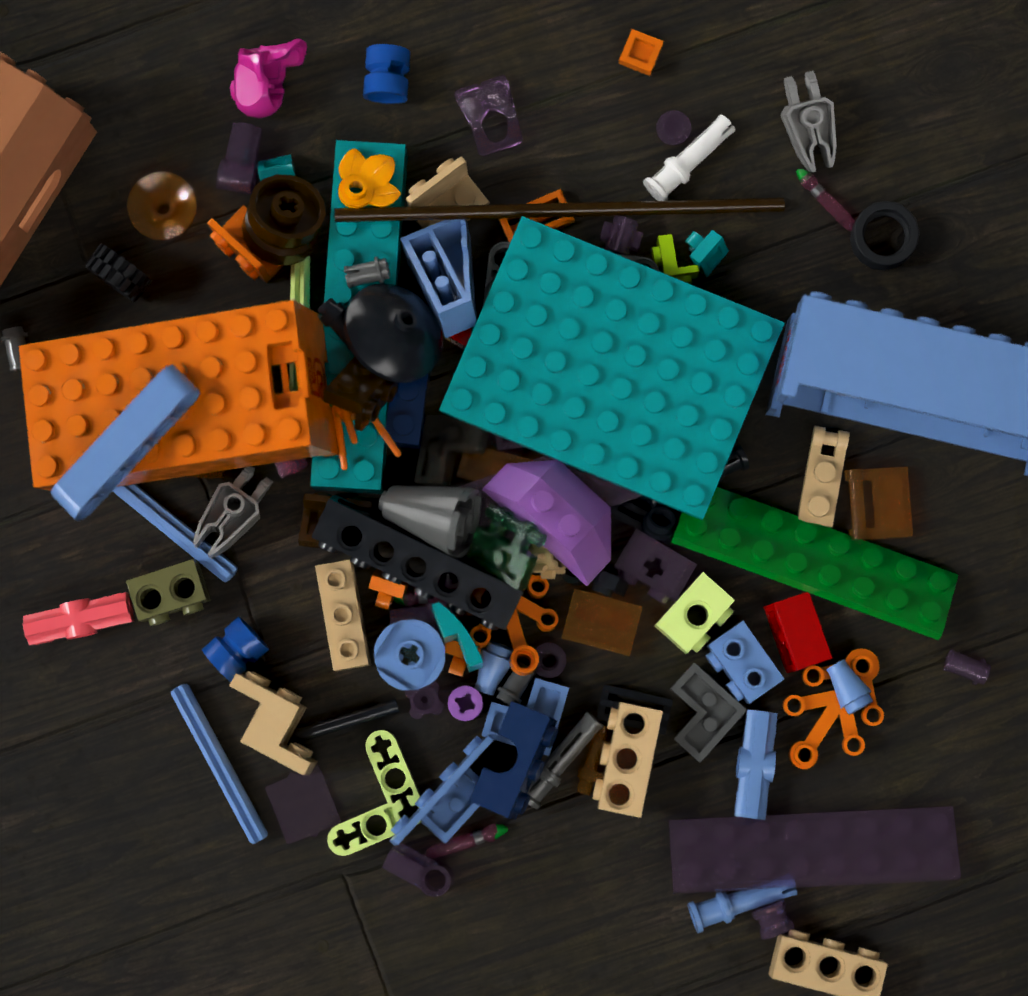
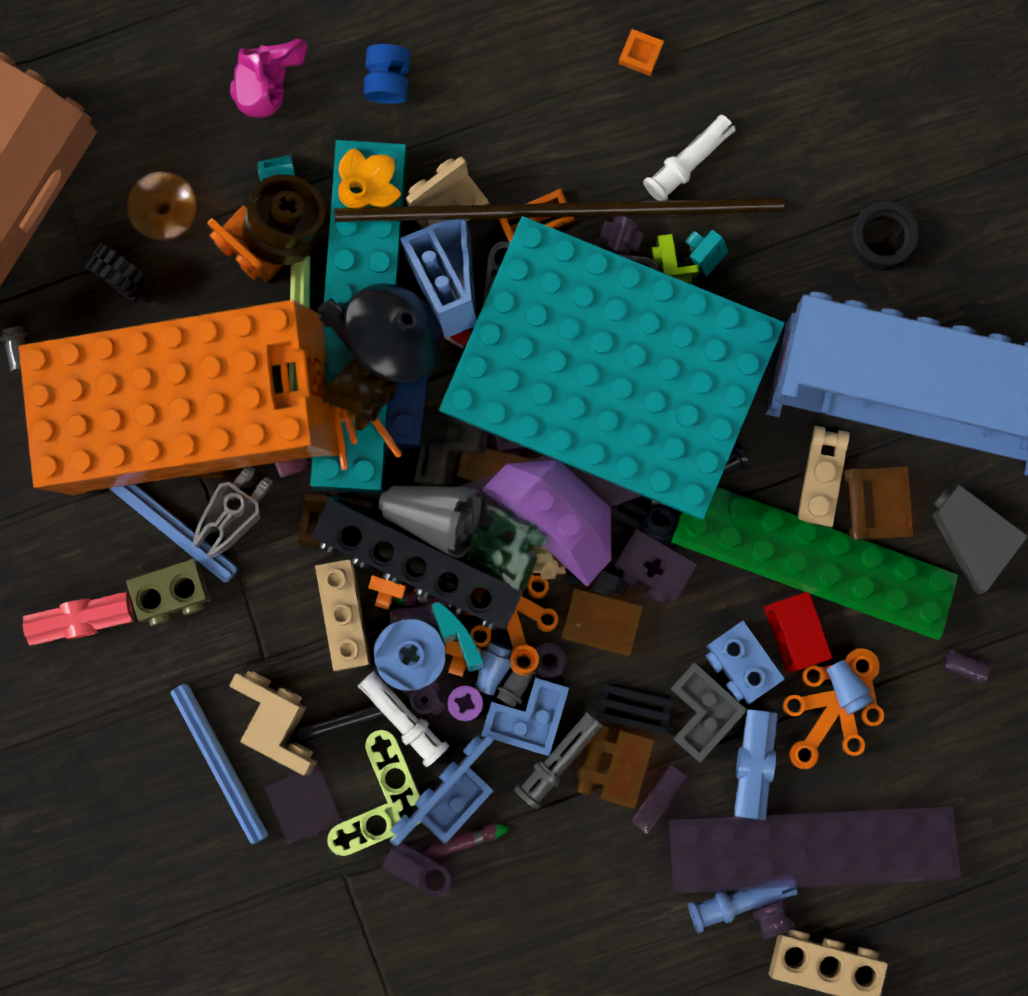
medium blue beam [51,365,200,521] -> none
blue wheel [202,616,269,682] -> none
clear purple piece [217,122,263,195] -> none
dark grey pin [344,256,391,289] -> none
clear purple piece [454,75,523,156] -> none
dark blue arch [469,701,558,820] -> none
tan brick [592,702,663,818] -> none
yellowish green brick [654,572,735,654] -> none
clear purple plate [656,110,691,145] -> none
light grey hinge [780,71,837,172] -> none
clear pink piece [796,169,855,232] -> none
none -> white pin [358,671,449,767]
none -> clear purple axle [632,765,688,833]
none -> dark grey slope [932,485,1028,594]

